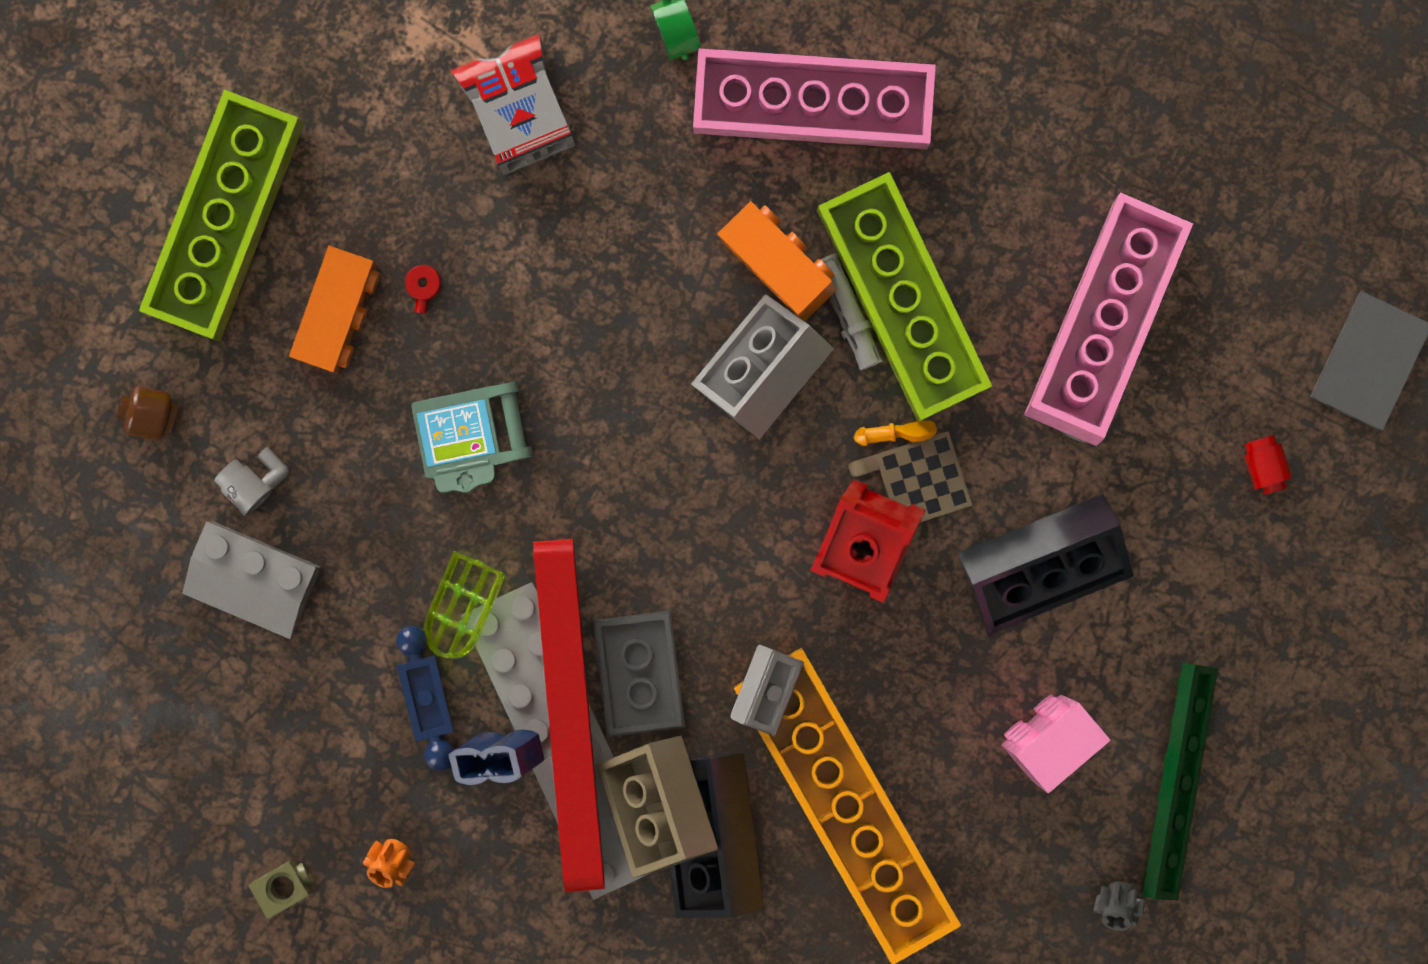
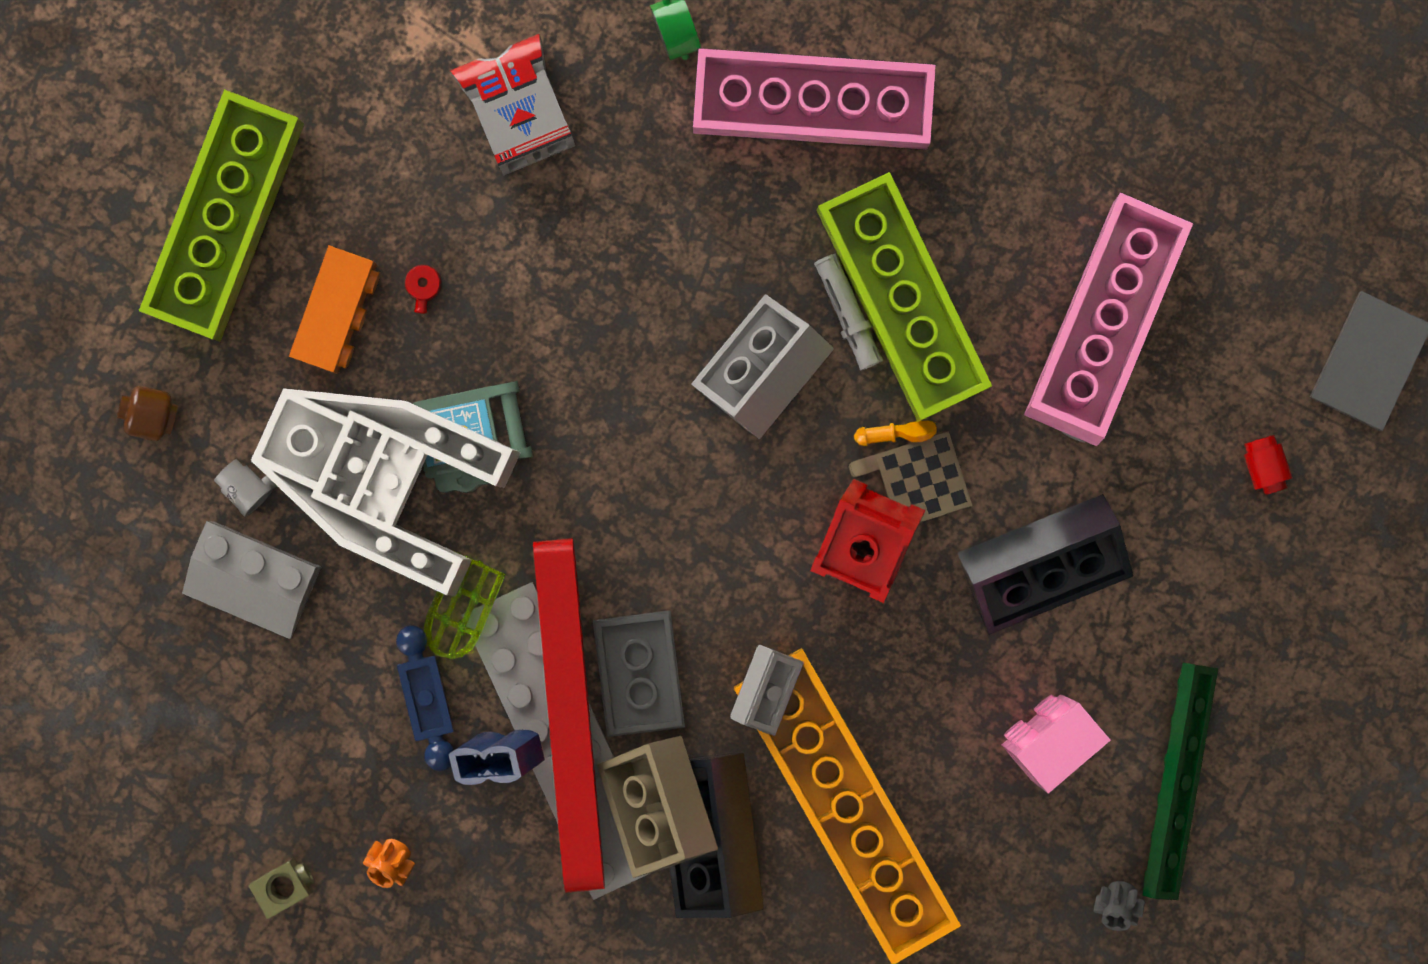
orange brick [717,201,837,322] -> none
none -> white wedge [251,388,521,596]

